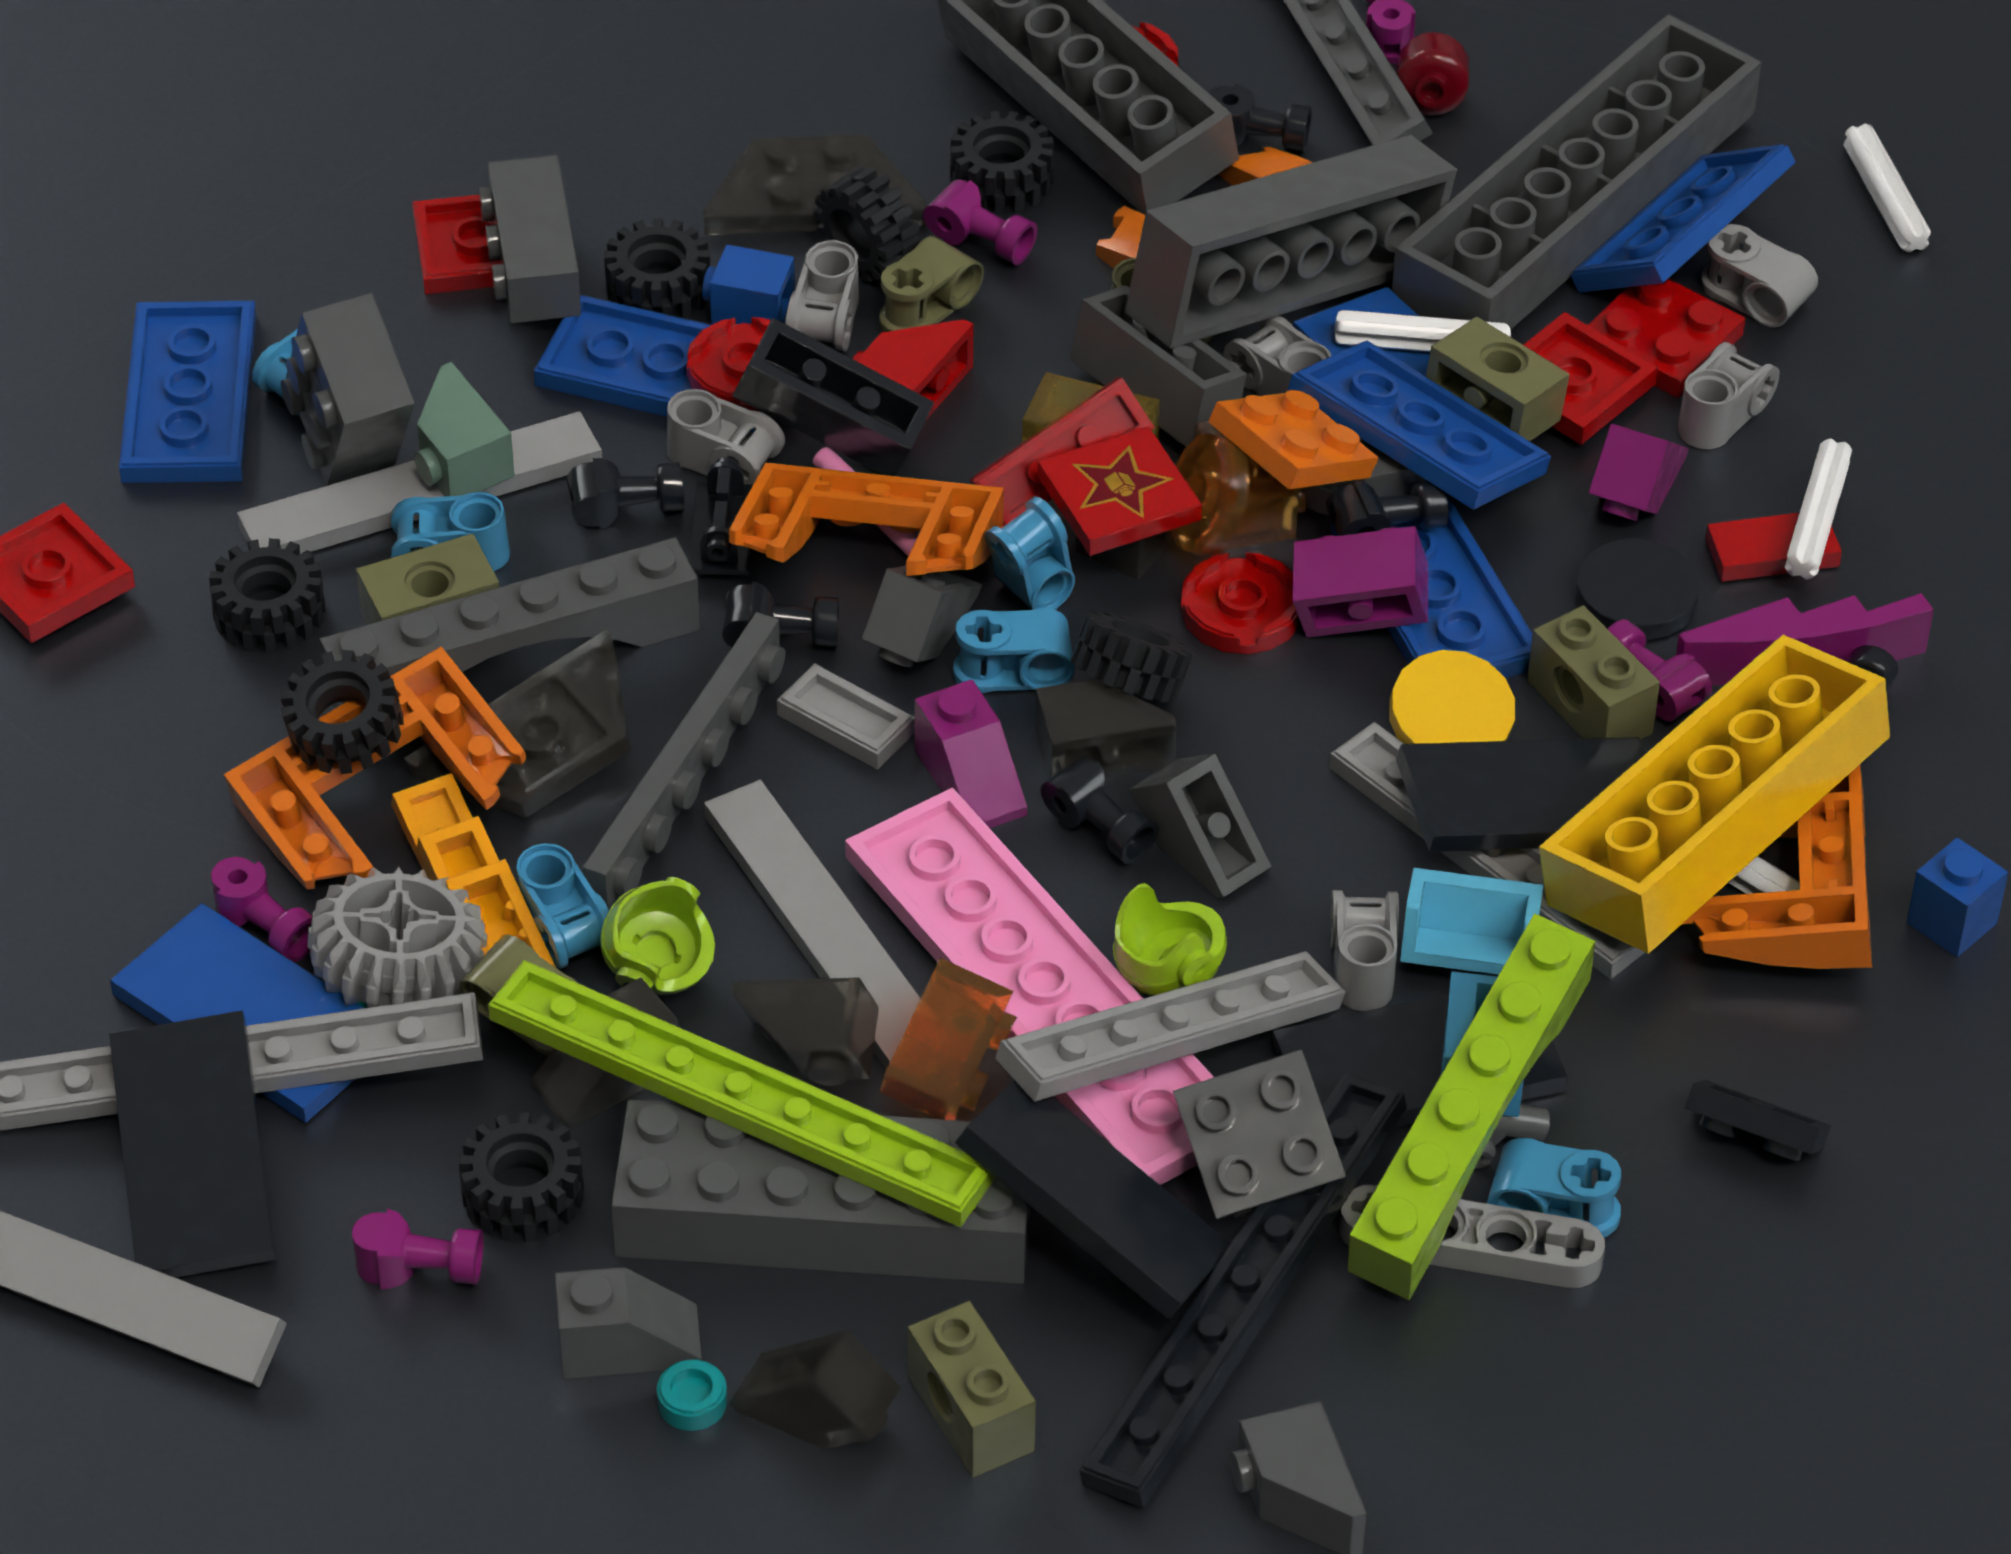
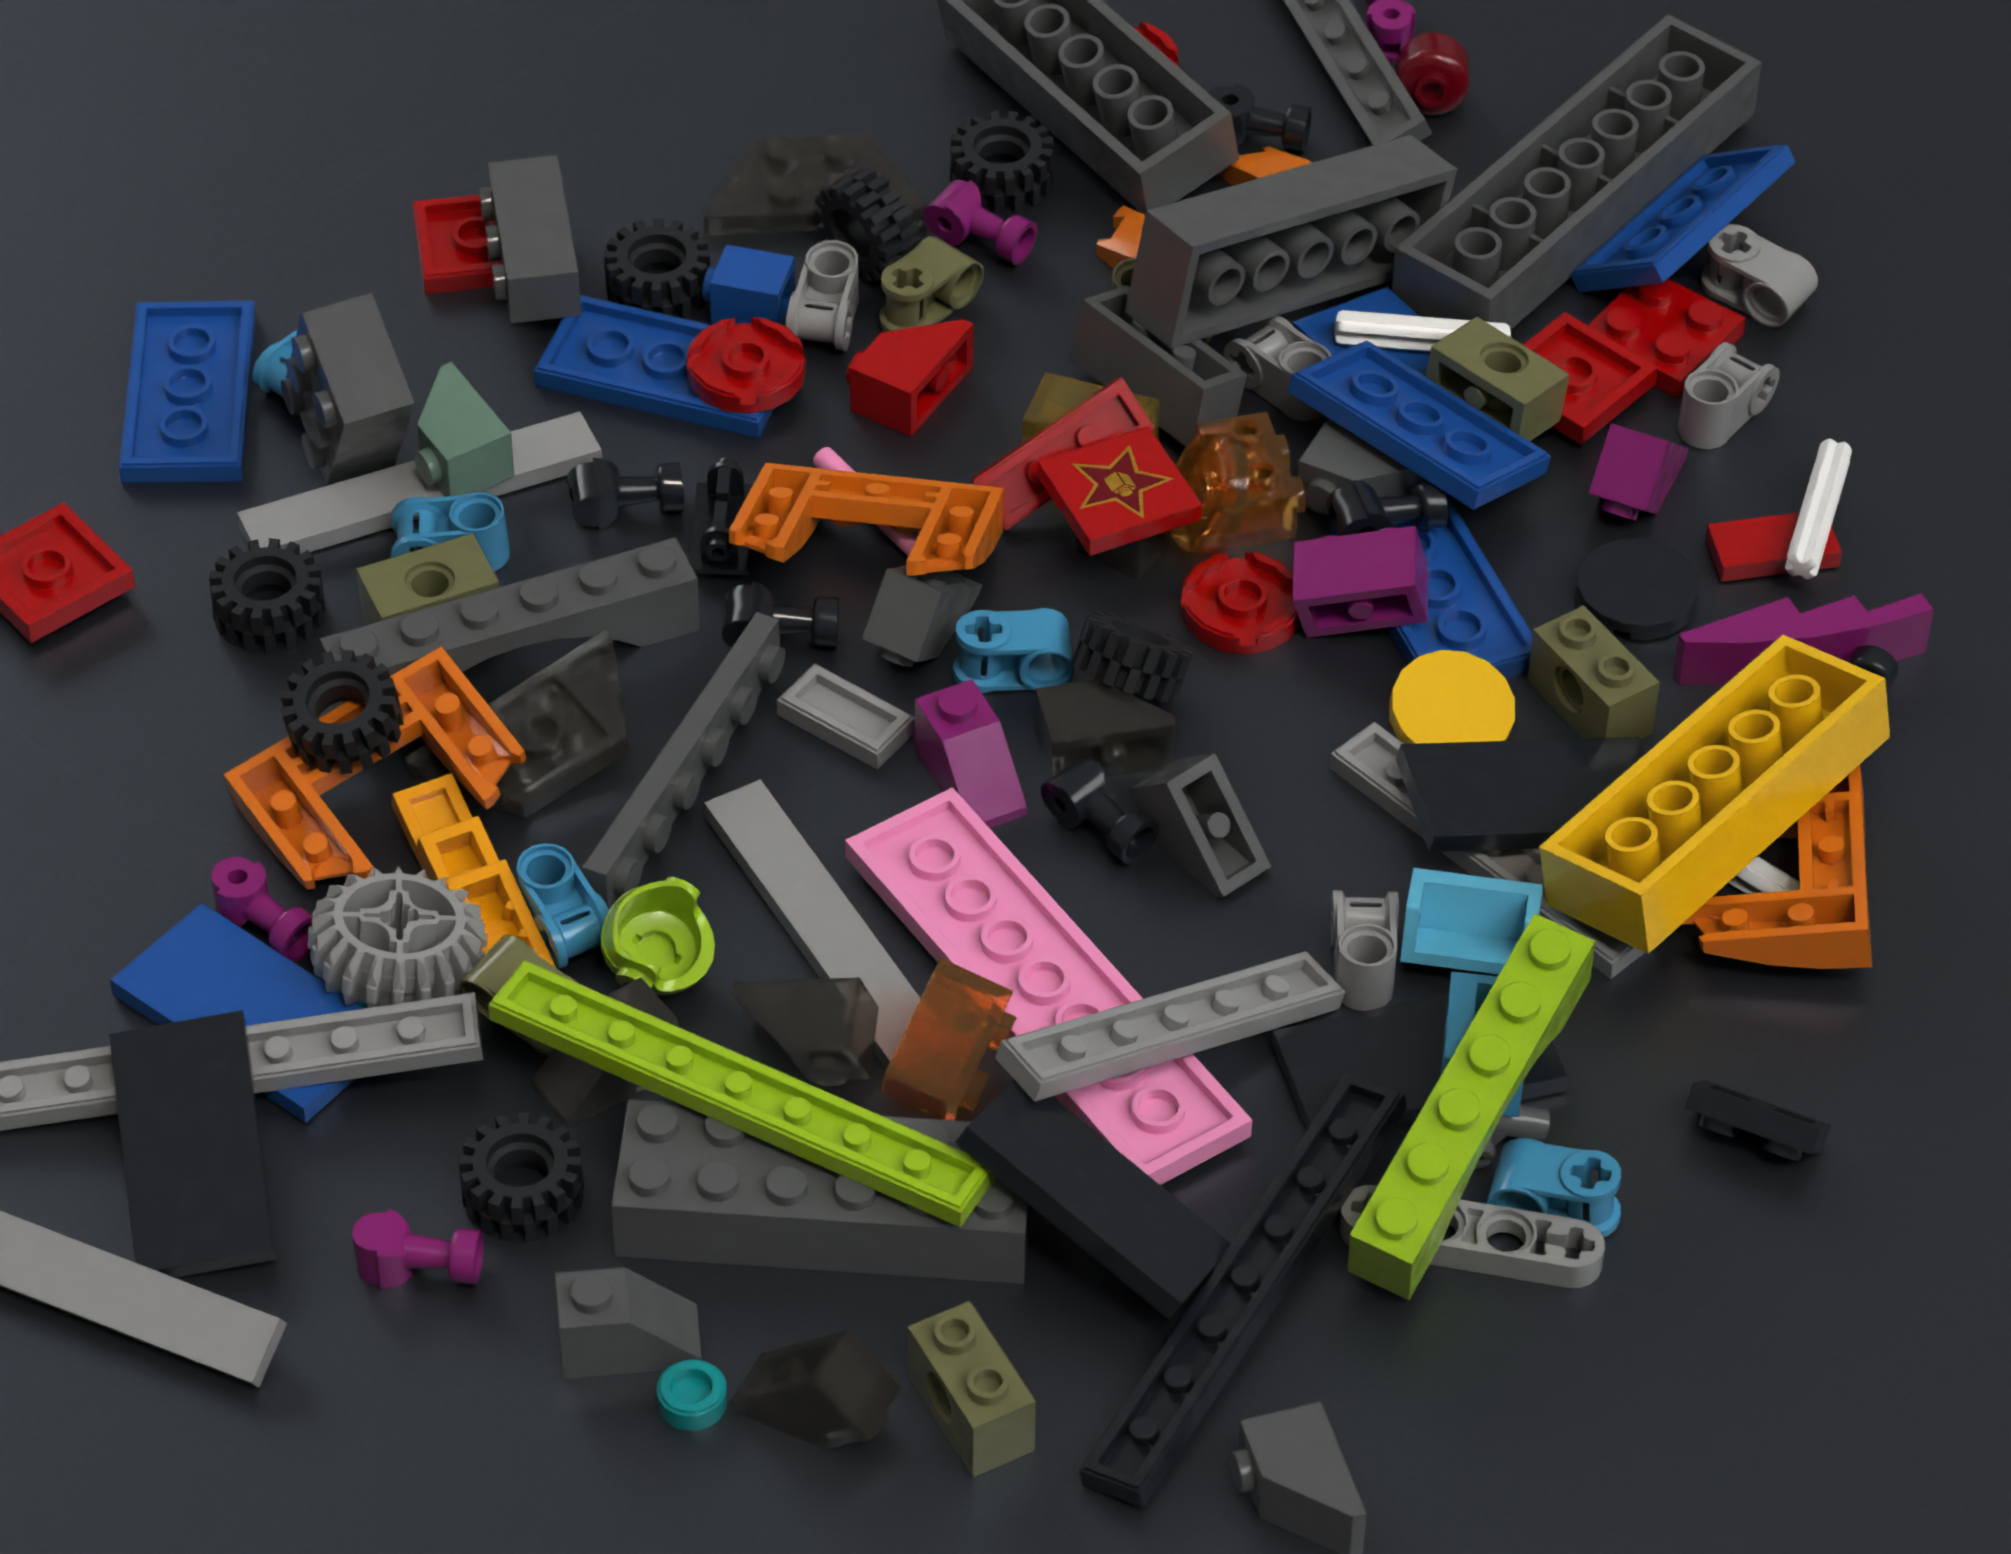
light grey piece [667,389,785,484] -> none
black brick [732,318,934,476] -> none
dark azure piece [985,496,1075,610] -> none
lime cap [1113,883,1227,997] -> none
dark grey hinge [1173,1049,1346,1220] -> none
orange plate [1208,390,1379,490] -> none
magenta leg [1608,619,1712,722] -> none
white axle [1843,123,1931,253] -> none
blue brick [1906,837,2008,958] -> none

